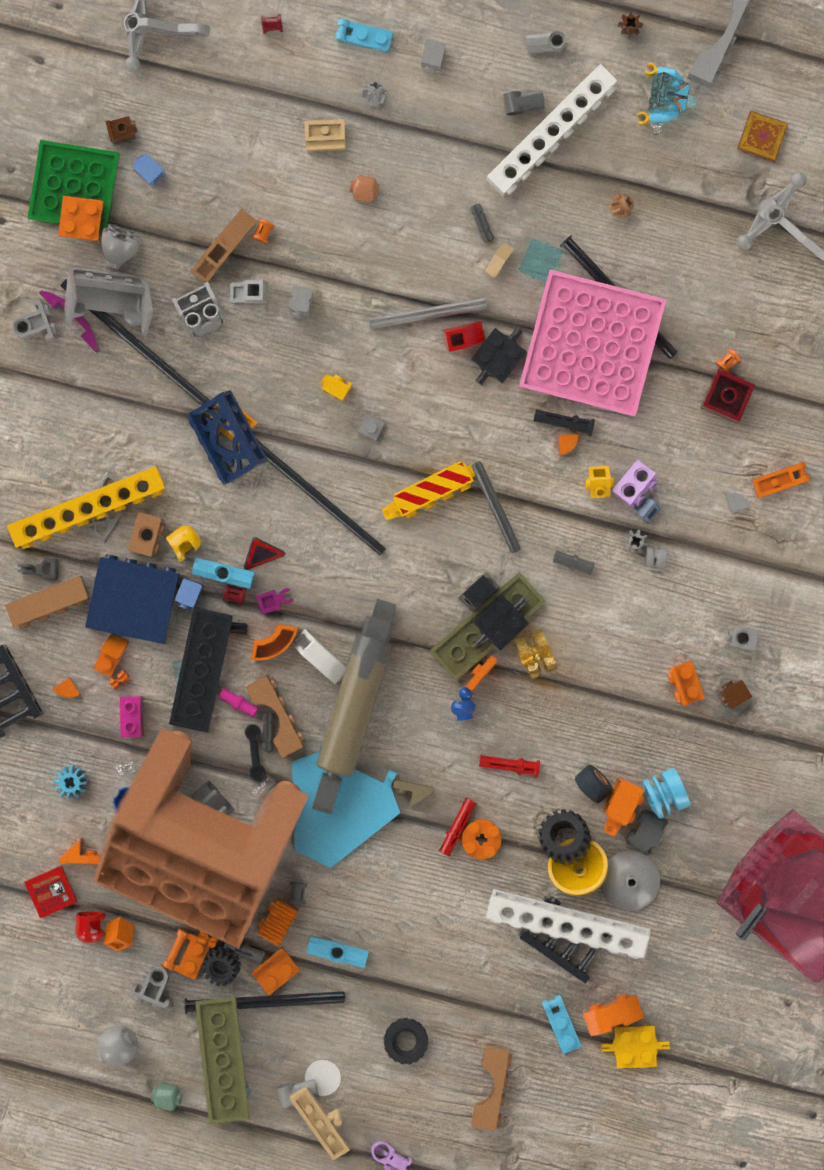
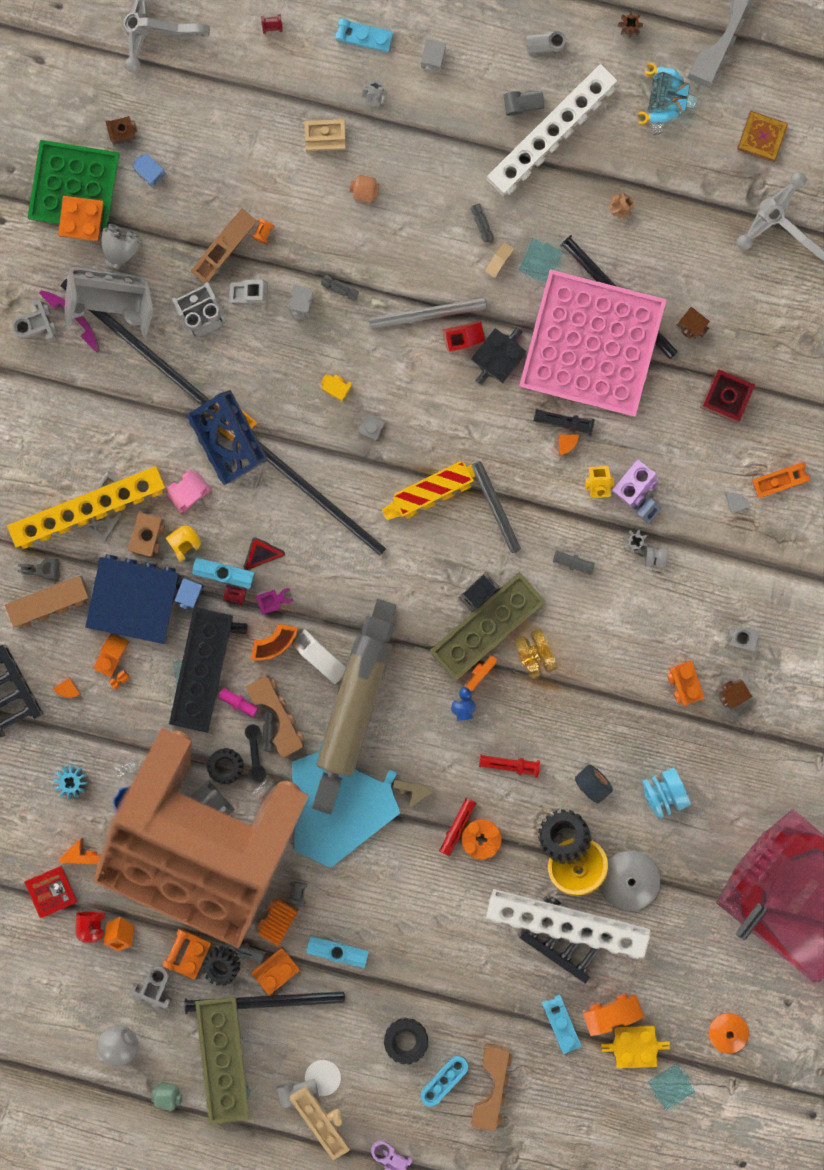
dark pink brick [120,696,144,737] -> none
orange piece [196,931,218,948] -> none
black plate [472,594,529,651] -> none
orange hinge [603,777,645,836] -> none
dark grey cylinder [627,809,668,855] -> none
orange bush [715,348,742,373] -> none
none -> bright pink cylinder [166,470,212,514]
none -> black tyre [207,748,244,785]
none -> dark grey axle [321,275,359,301]
none -> medium azure plate [421,1055,468,1107]
none -> clear light blue piece [648,1063,695,1110]
none -> reddish brown brick [677,307,710,339]
none -> orange dish [709,1013,749,1054]

